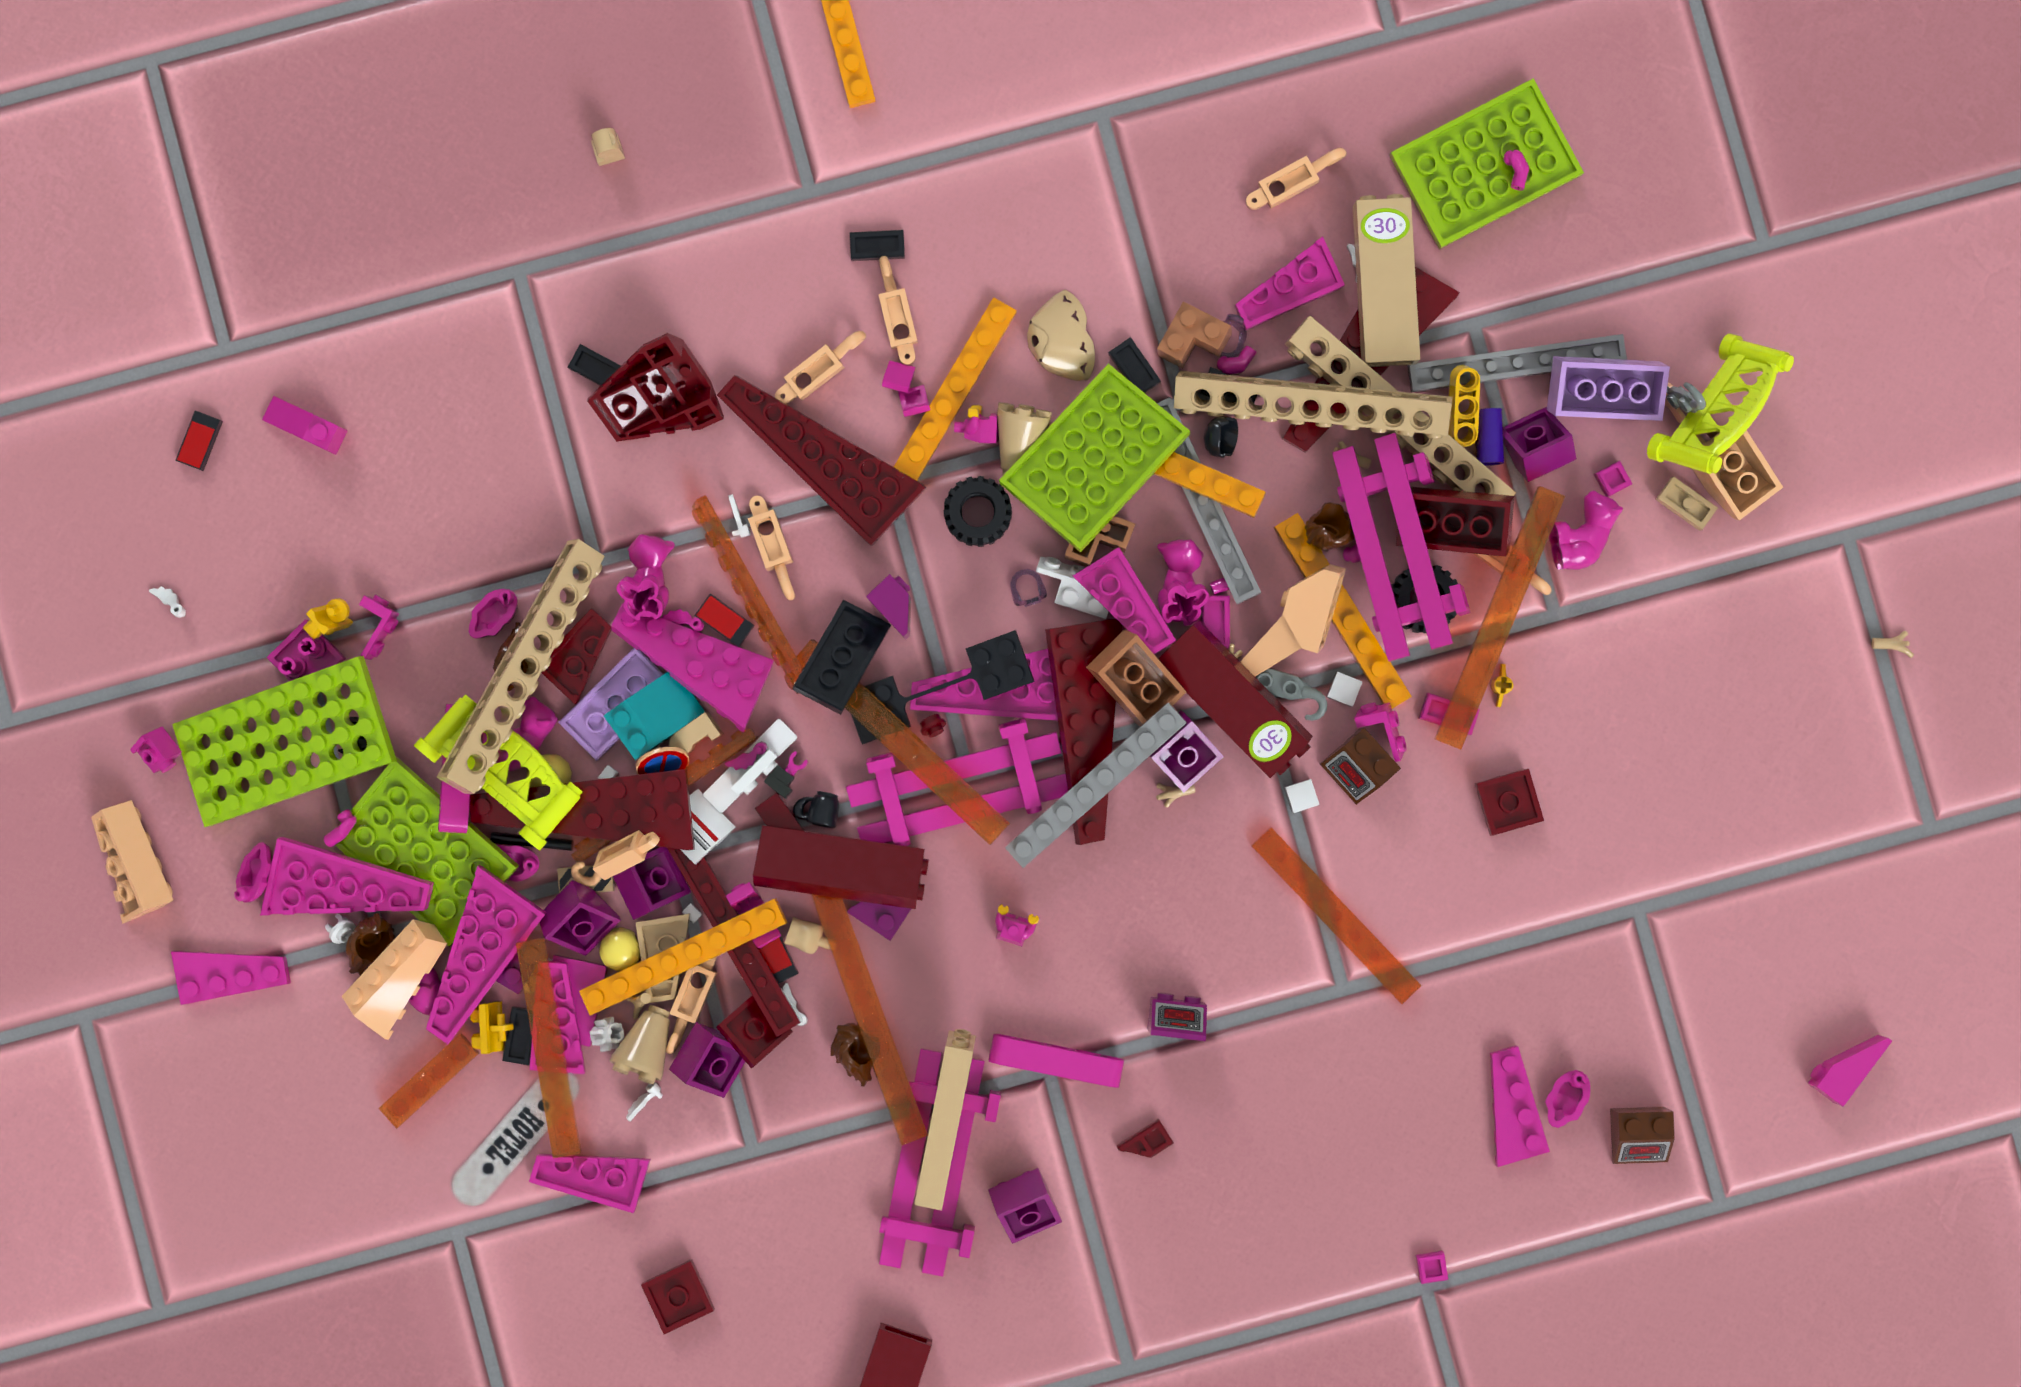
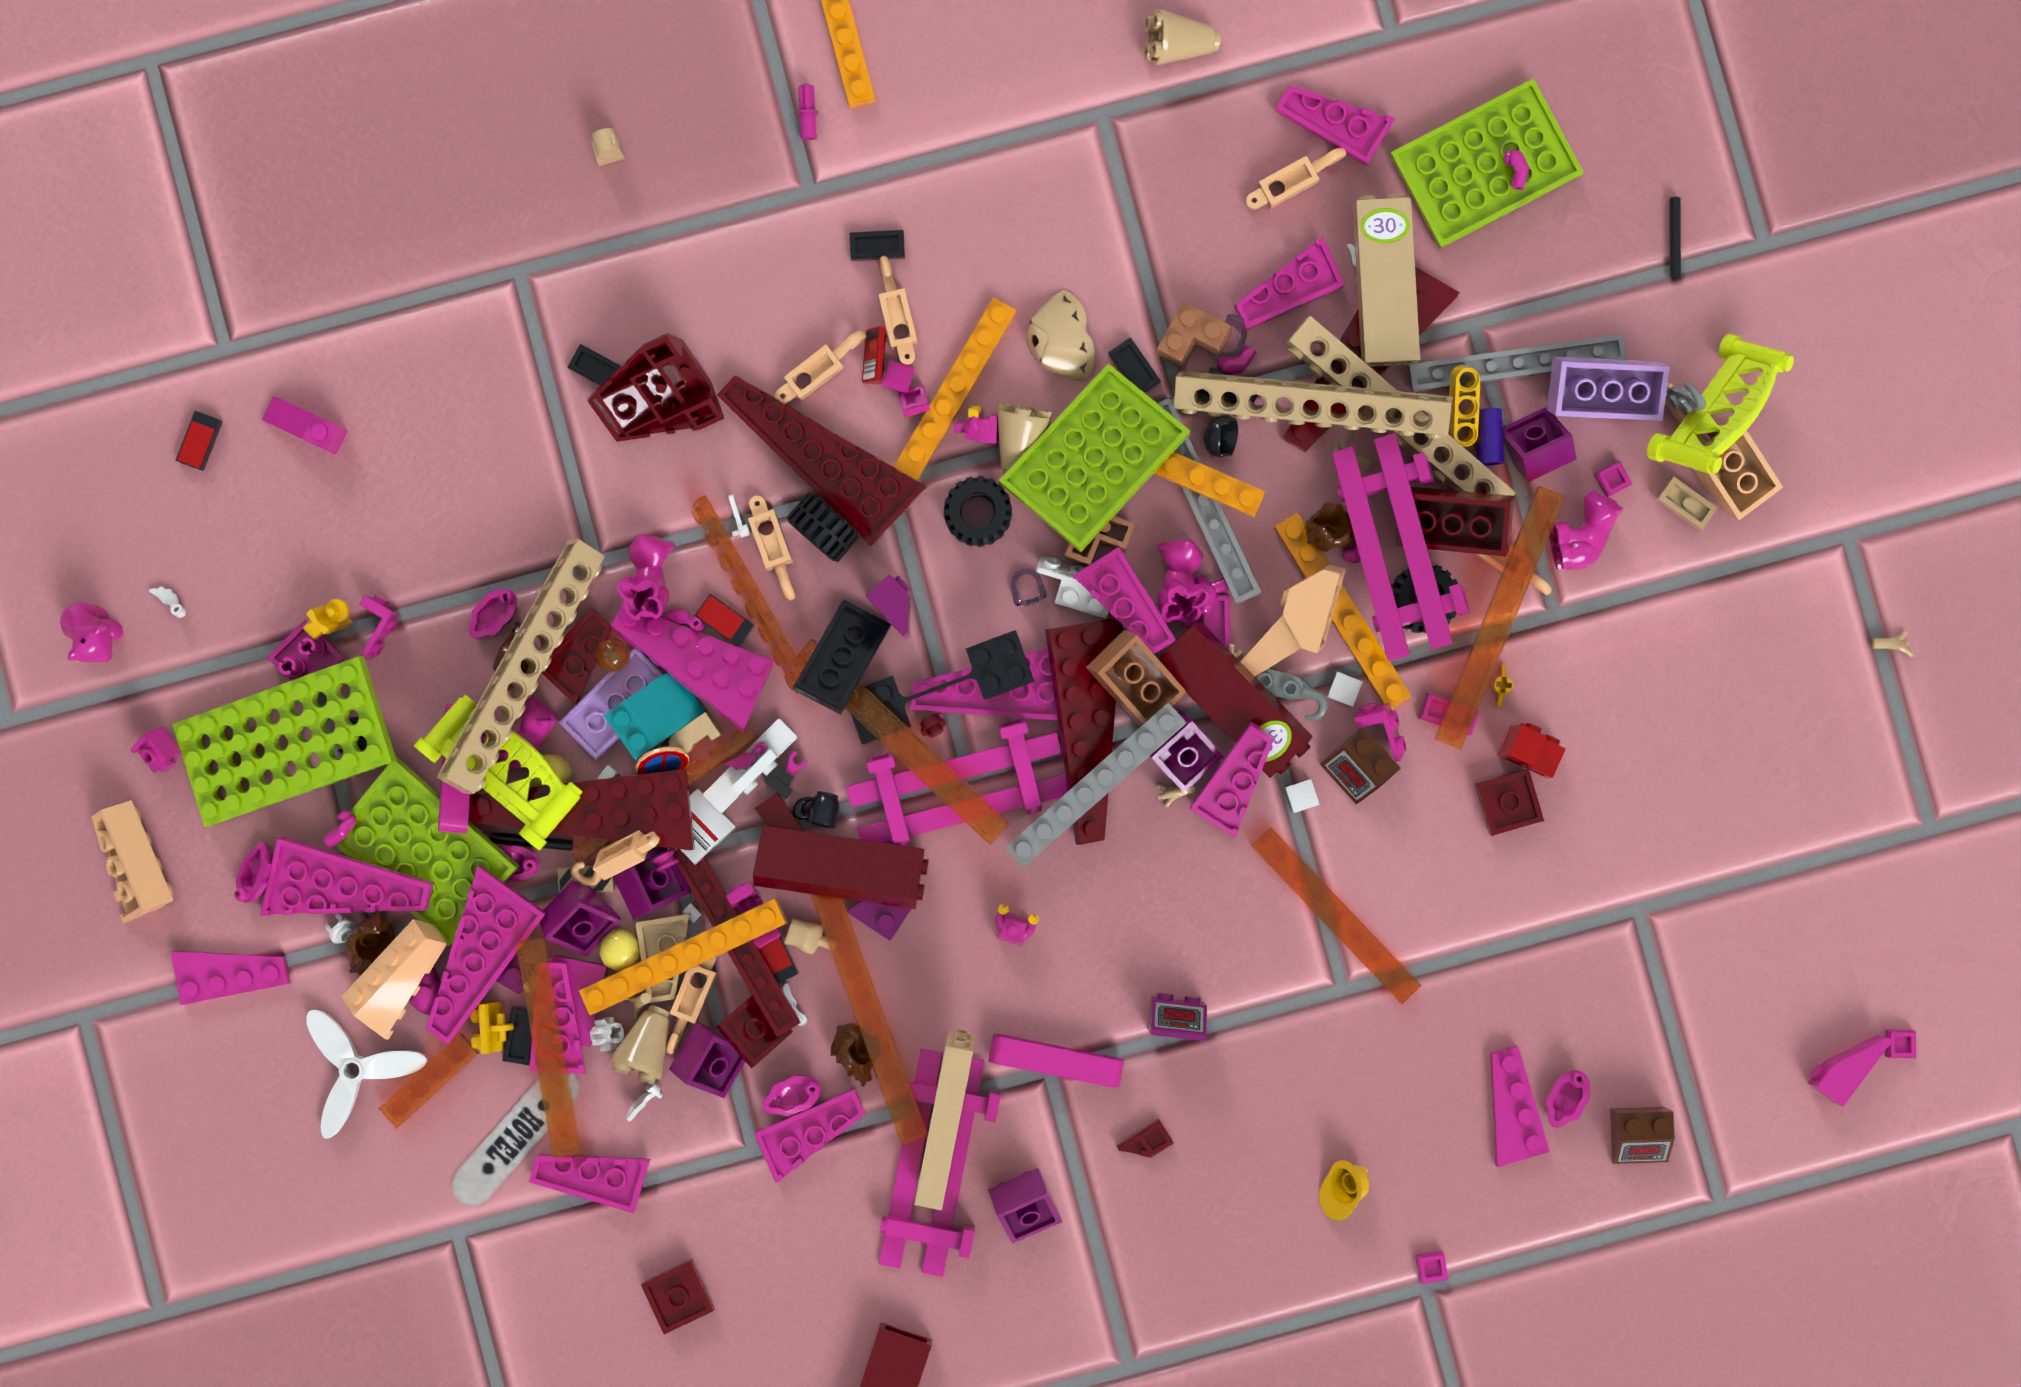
none -> dark pink animal [60,602,123,663]
none -> white piece [306,1009,429,1139]
none -> clear orange piece [595,638,630,672]
none -> dark pink bush [652,850,679,872]
none -> dark pink wing [754,1088,866,1183]
none -> dark pink arm [762,1075,821,1117]
none -> black tyre [787,492,860,562]
none -> dark pink axle [797,84,818,140]
none -> slope [862,326,887,385]
none -> tan cone [1144,9,1221,65]
none -> dark pink wing [1190,722,1274,838]
none -> dark pink arm [1194,575,1217,615]
none -> dark pink wing [1275,85,1395,166]
none -> yellow piece [1319,1160,1370,1221]
none -> red brick [1497,723,1566,778]
none -> black bar [1669,197,1681,279]
none -> dark pink tile [1885,1030,1916,1058]

